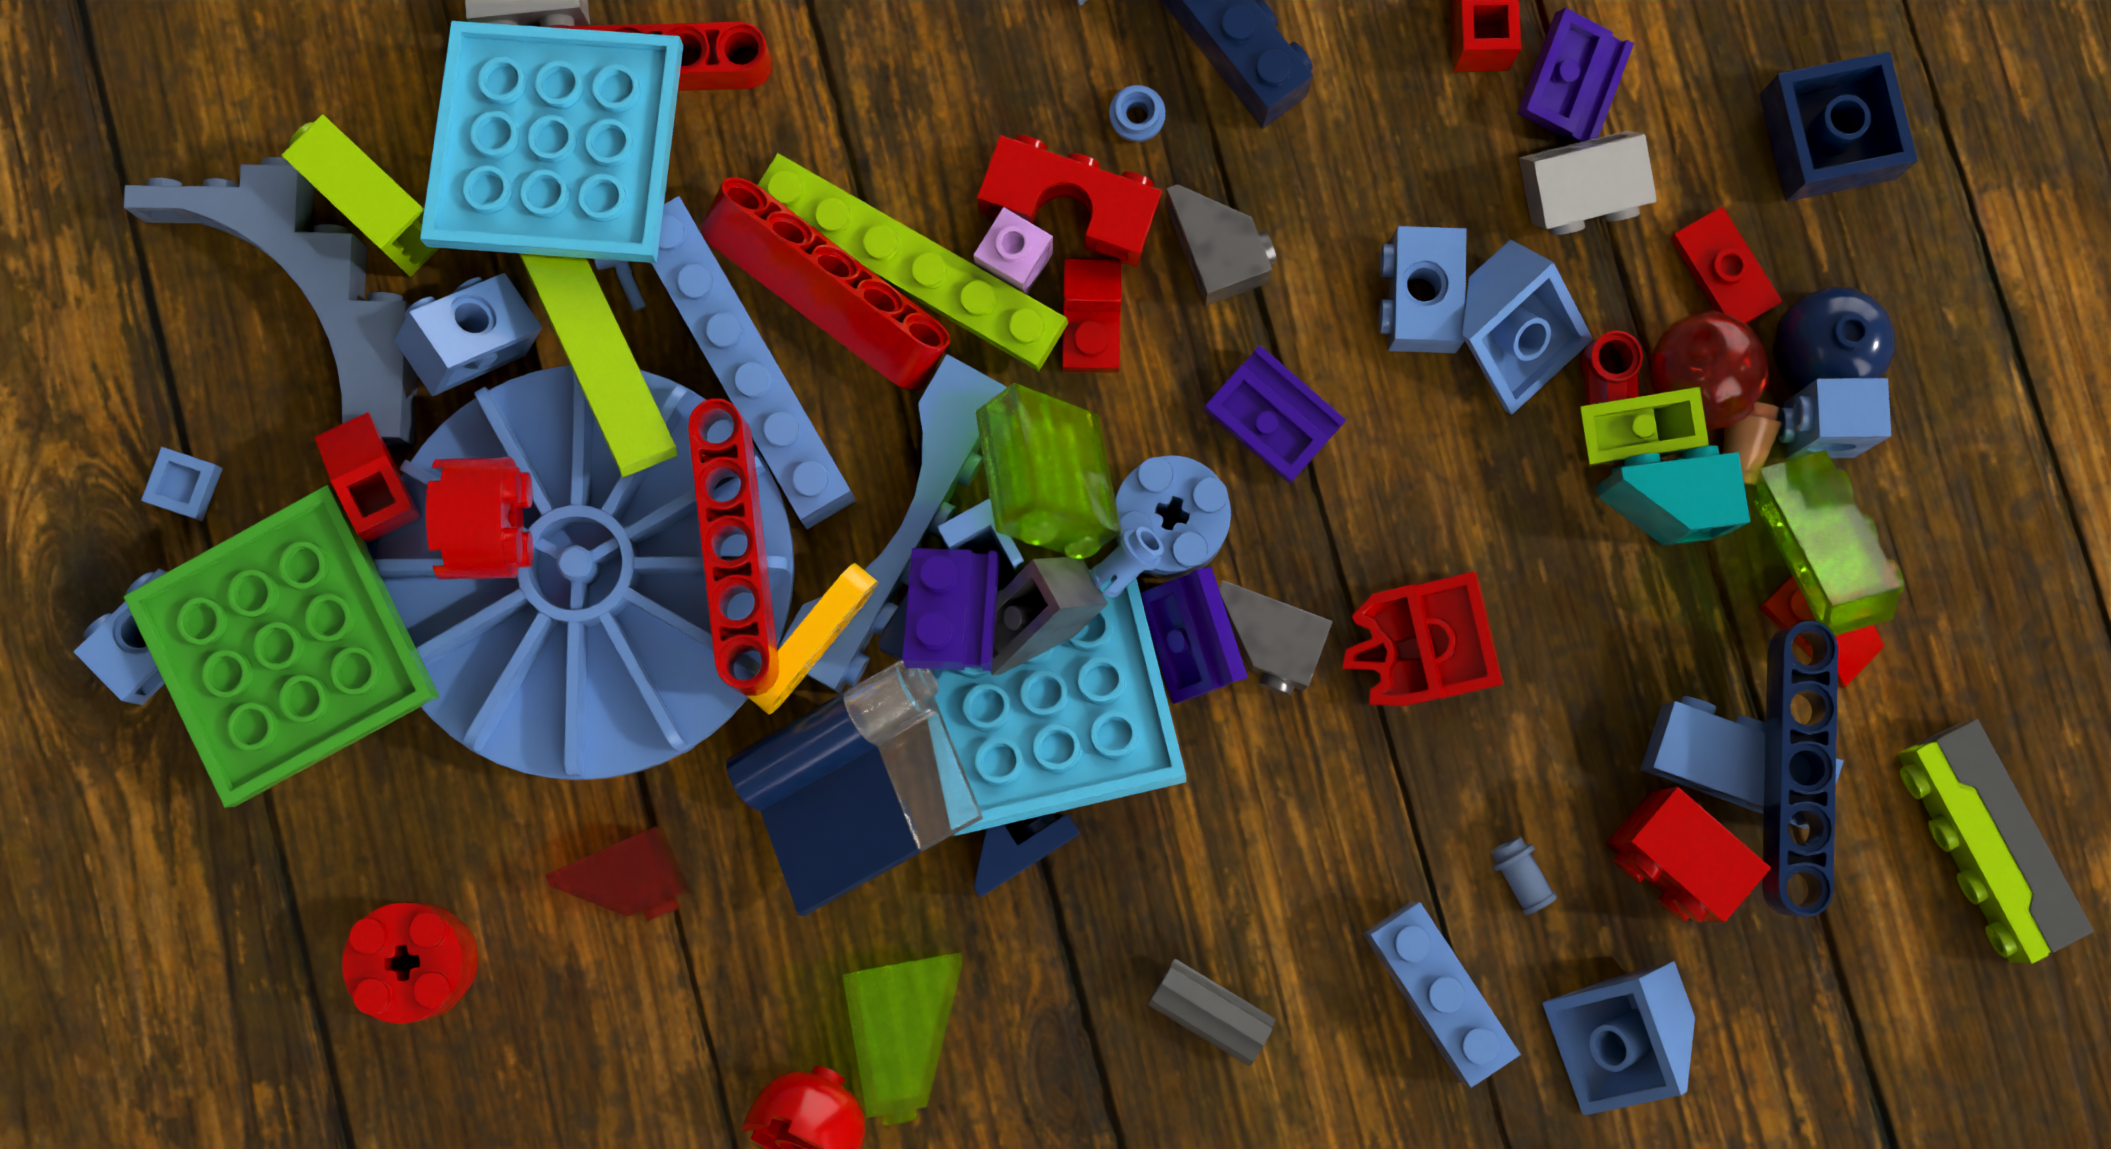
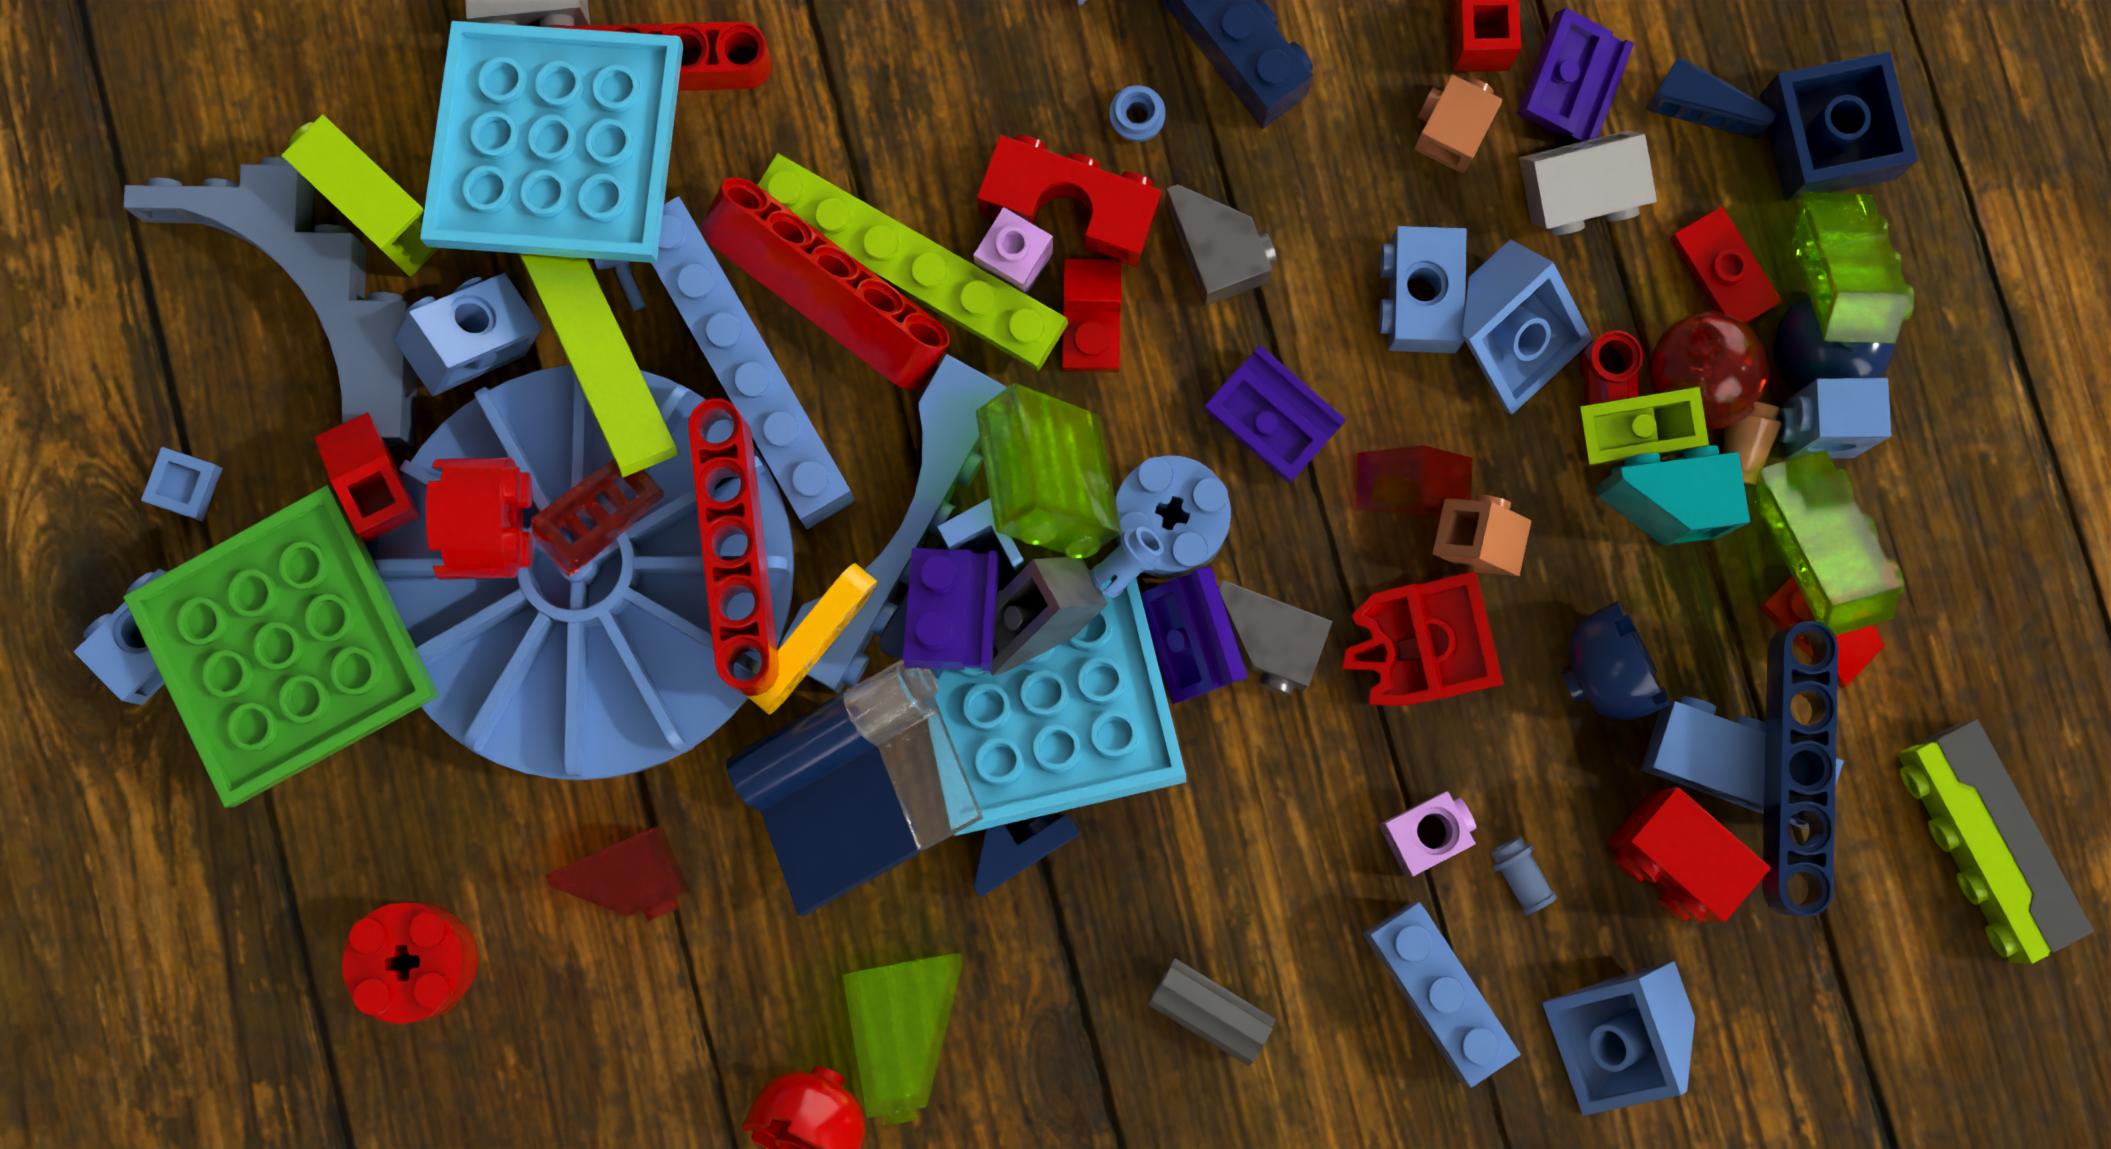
none -> clear red slope [531,459,664,577]
none -> clear red slope [1355,445,1472,515]
none -> lavender brick [1378,791,1476,877]
none -> nougat brick [1414,74,1503,174]
none -> nougat brick [1433,495,1532,576]
none -> dark blue cylinder [1562,600,1671,720]
none -> dark blue slope [1645,57,1778,139]
none -> clear neon green brick [1791,192,1914,343]

